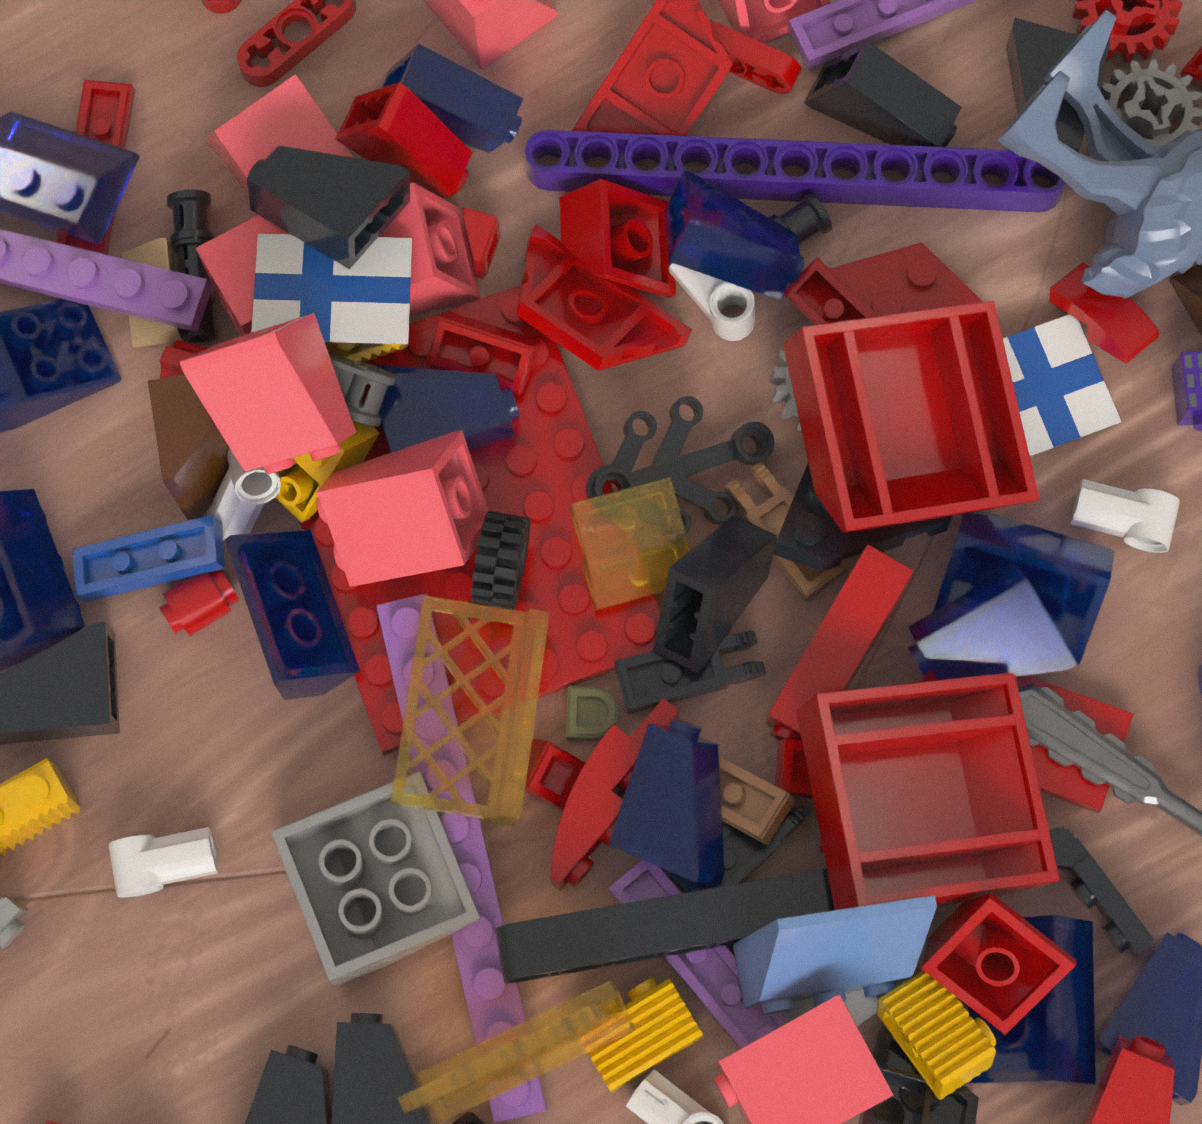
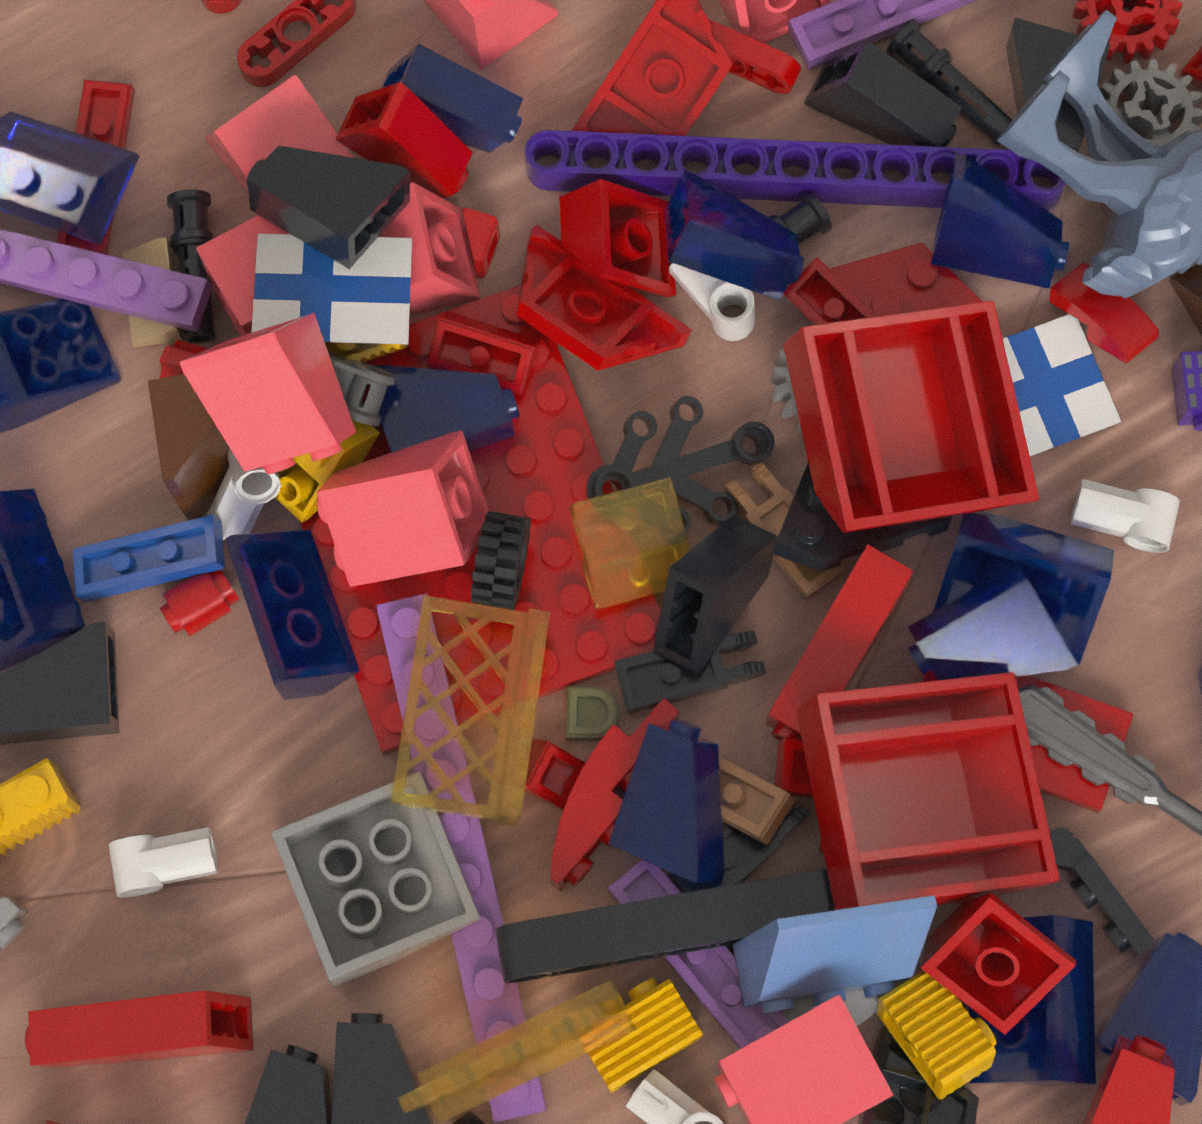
none -> red slope [25,990,254,1068]
none -> black pin [885,21,1012,147]
none -> clear blue slope [931,153,1070,289]

